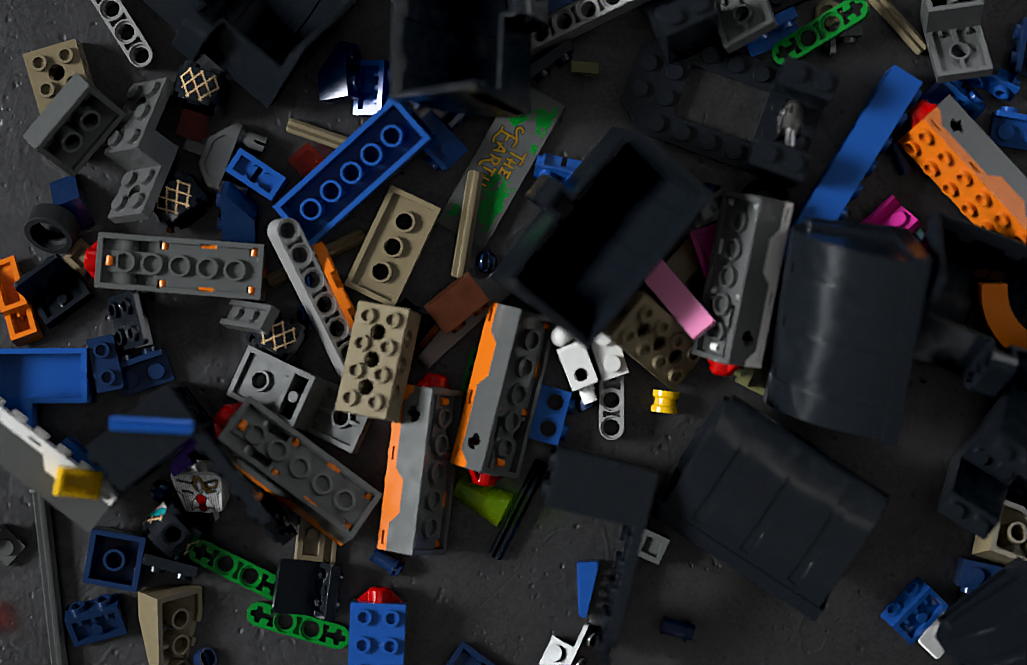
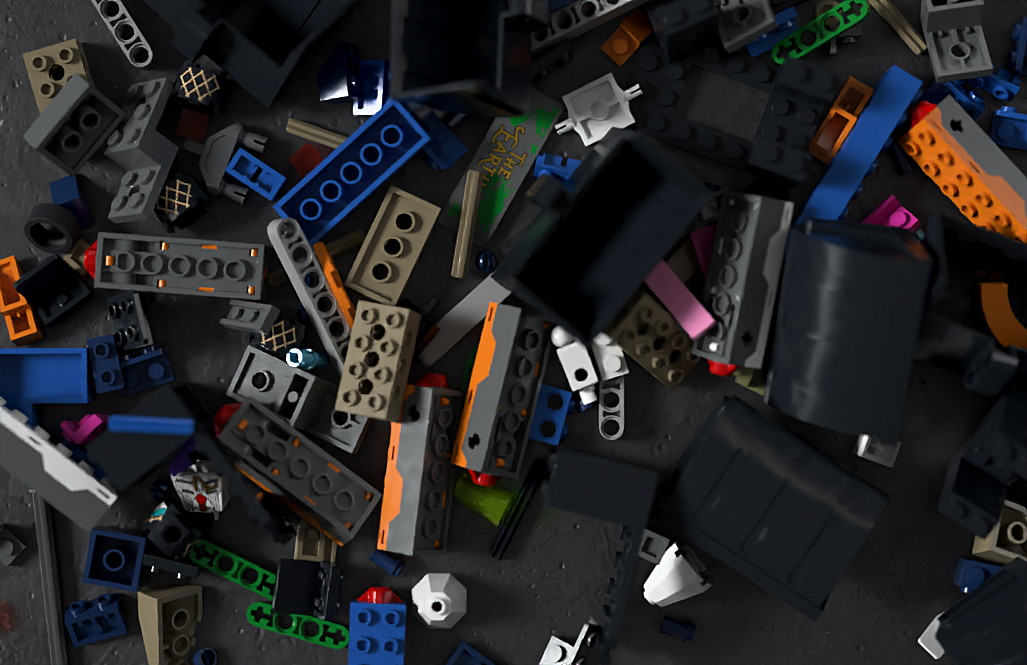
yellow slope [53,465,104,500] -> none
dark blue slope [216,181,259,244] -> none
copper brick [424,271,490,334] -> none
olive tile [571,61,599,77] -> none
blue slope [577,559,600,618] -> none
yellow wheel [651,389,680,414] -> none
clear smoke piece [781,100,806,148] -> none
blue bracket [880,577,949,645] -> none
none -> dark pink bracket [60,413,110,445]
none -> medium azure pin [286,348,328,370]
none -> white cone [412,573,467,629]
none -> white plate [555,73,643,147]
none -> orange slope [600,8,653,67]
none -> white cone [643,538,713,607]
none -> orange slope [808,76,873,165]
none -> white slope [852,435,902,468]

